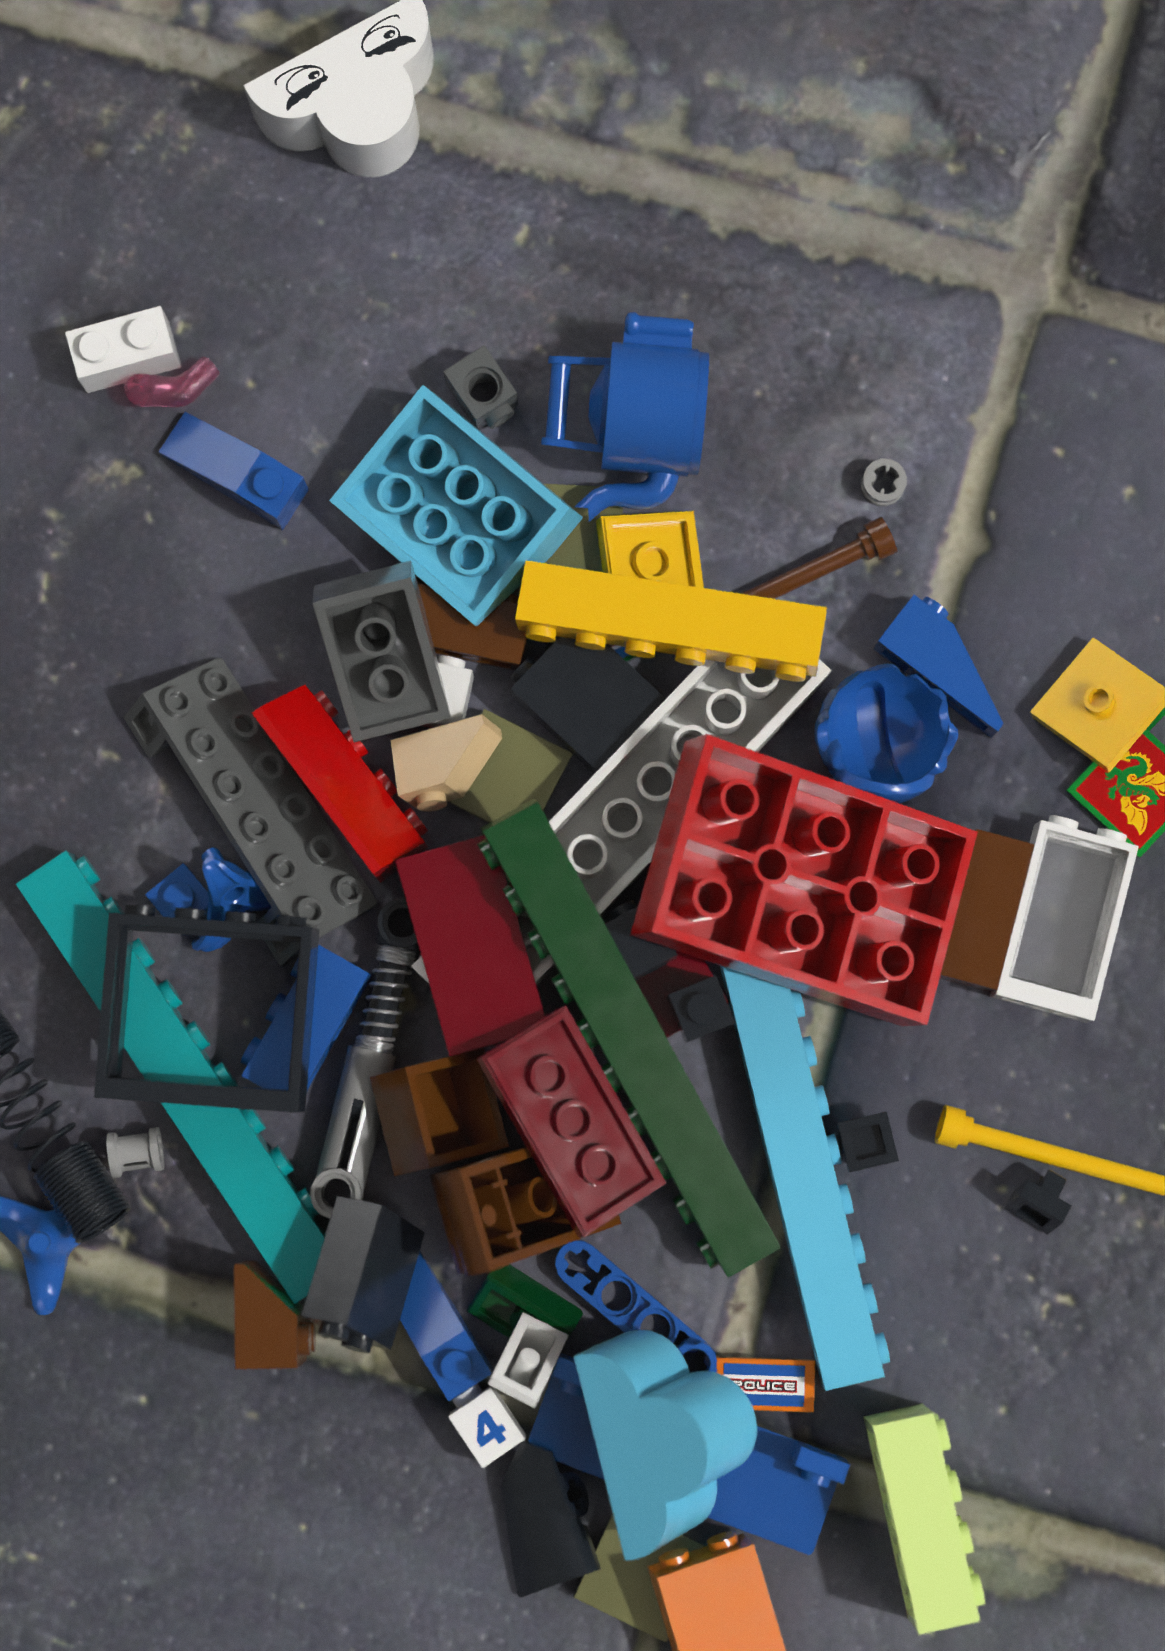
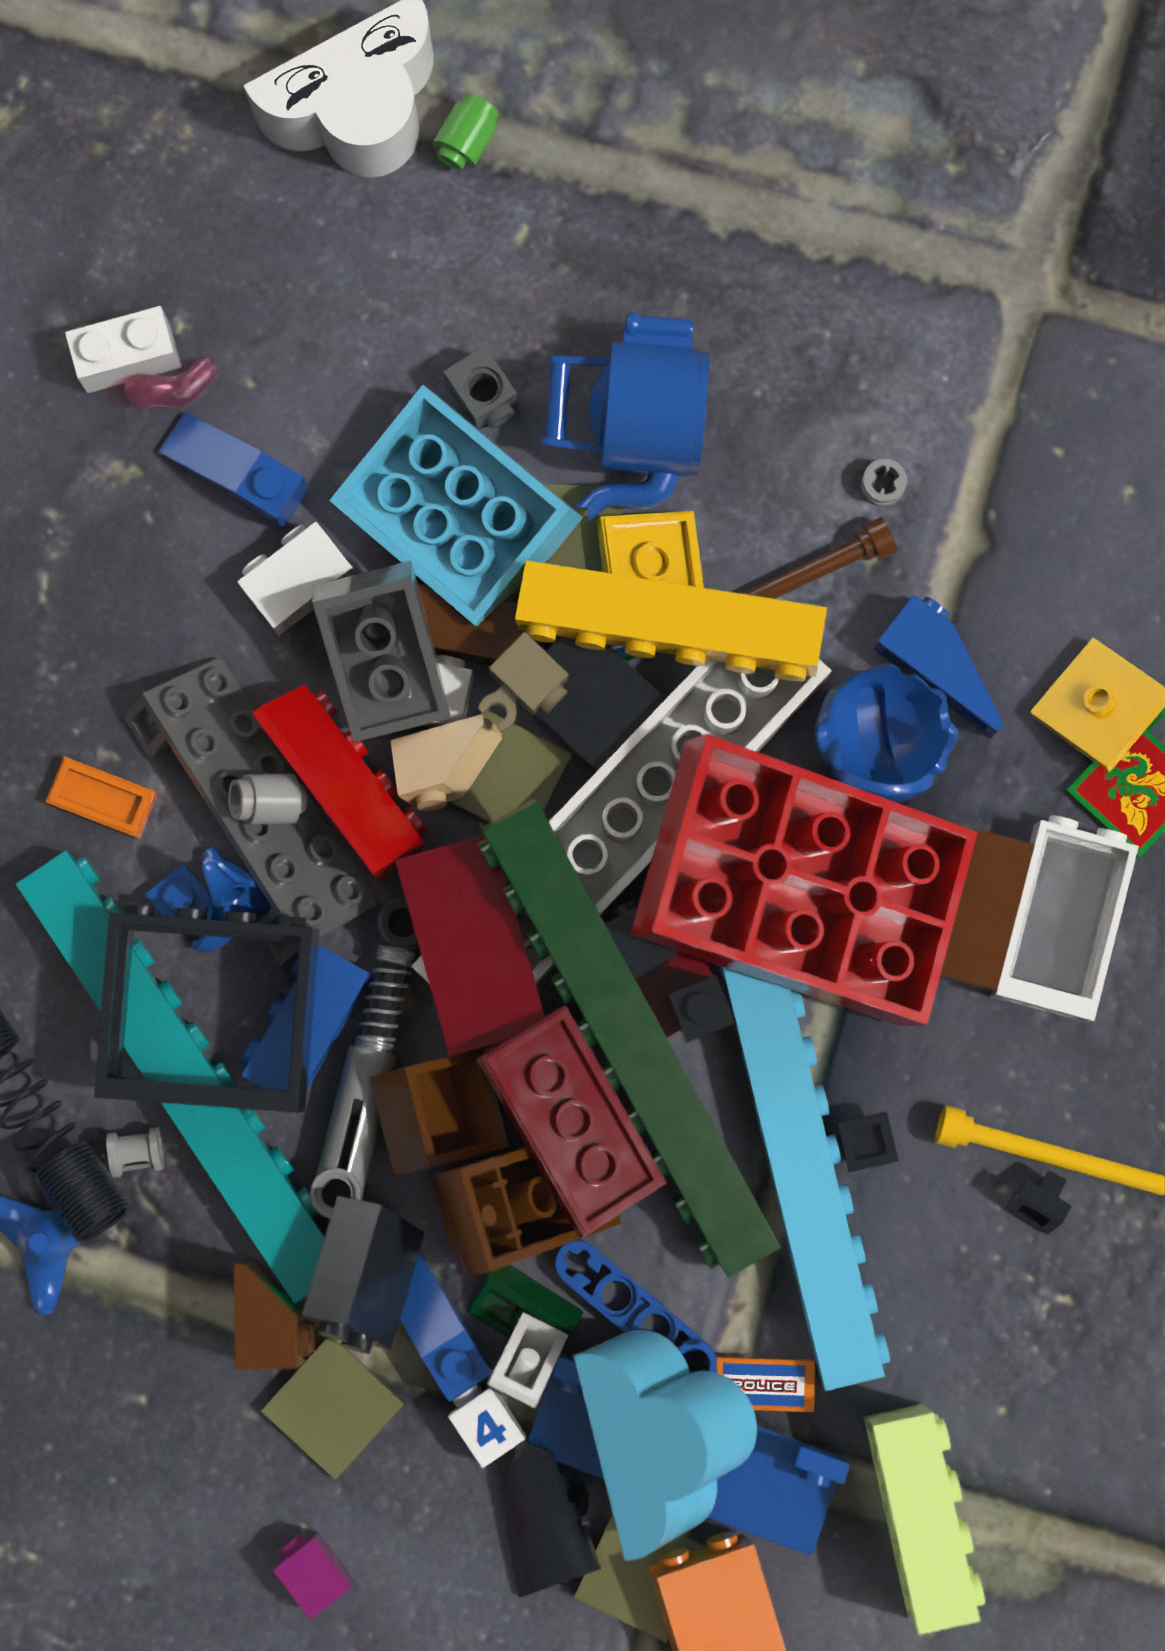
none -> orange tile [46,756,158,839]
none -> light grey brick [228,774,307,825]
none -> white brick [237,522,355,636]
none -> olive tile [261,1337,405,1480]
none -> magenta brick [273,1532,355,1620]
none -> bright green brick [433,94,499,171]
none -> dark tan brick [478,632,568,733]

